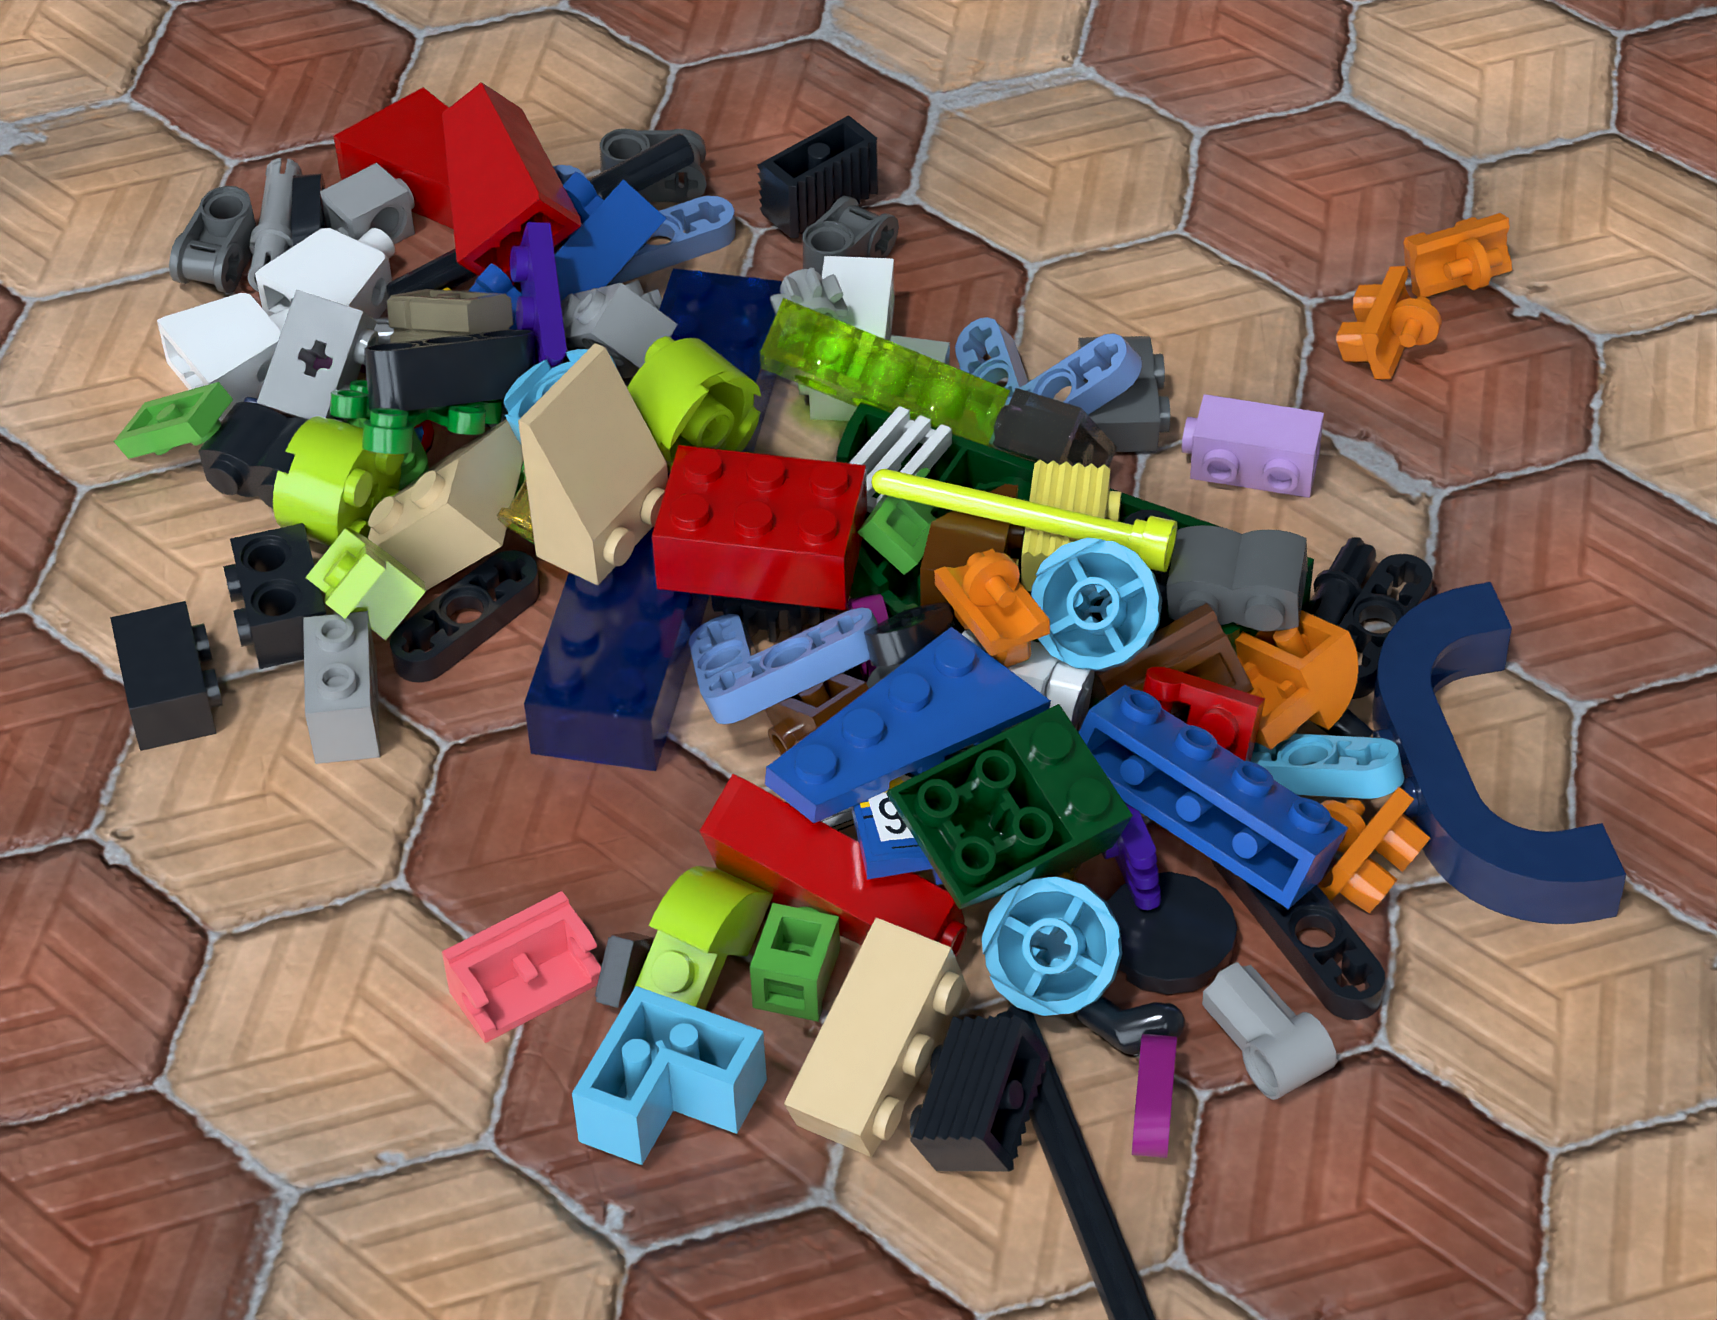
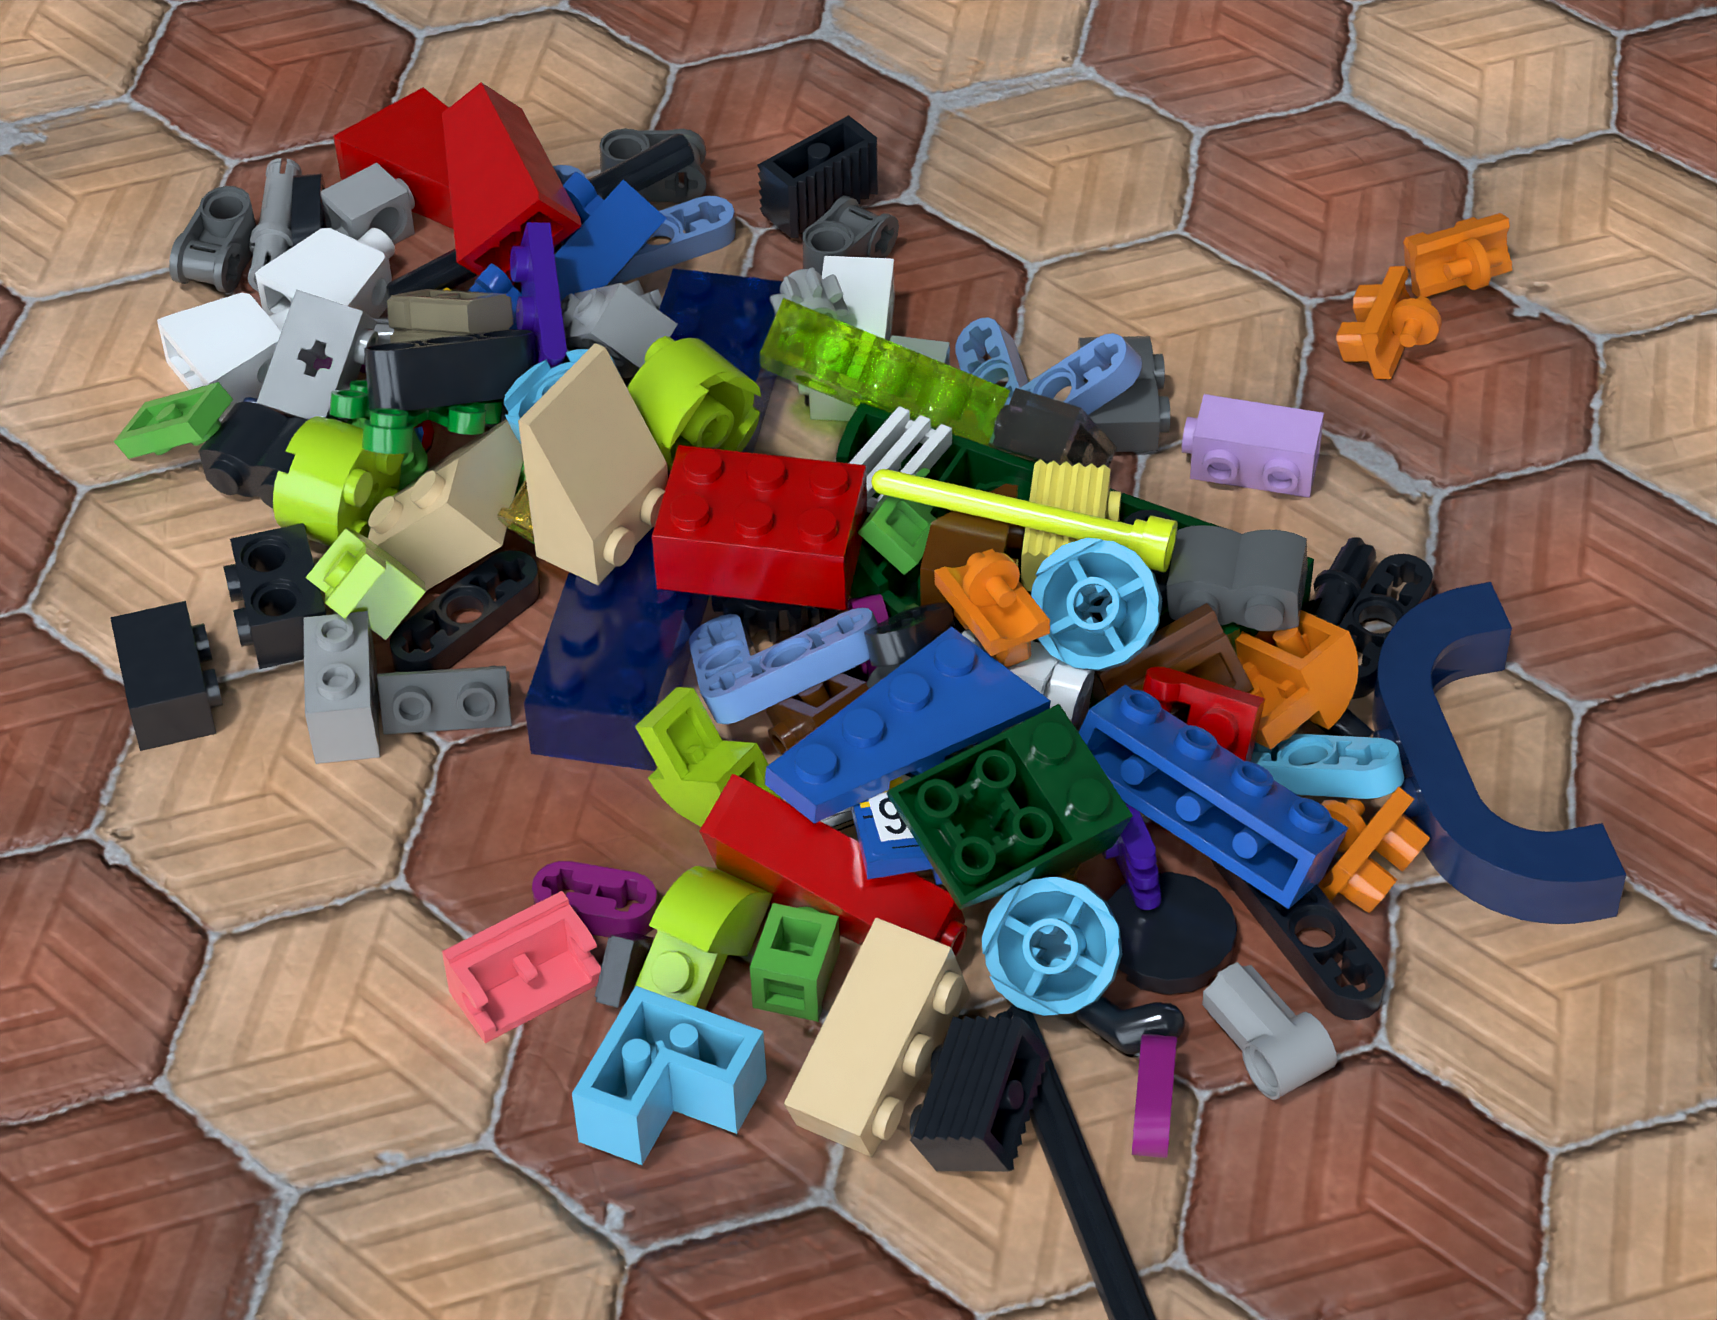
none -> dark grey hinge [377,666,512,734]
none -> magenta beam [532,861,658,937]
none -> lime brick [635,687,782,827]

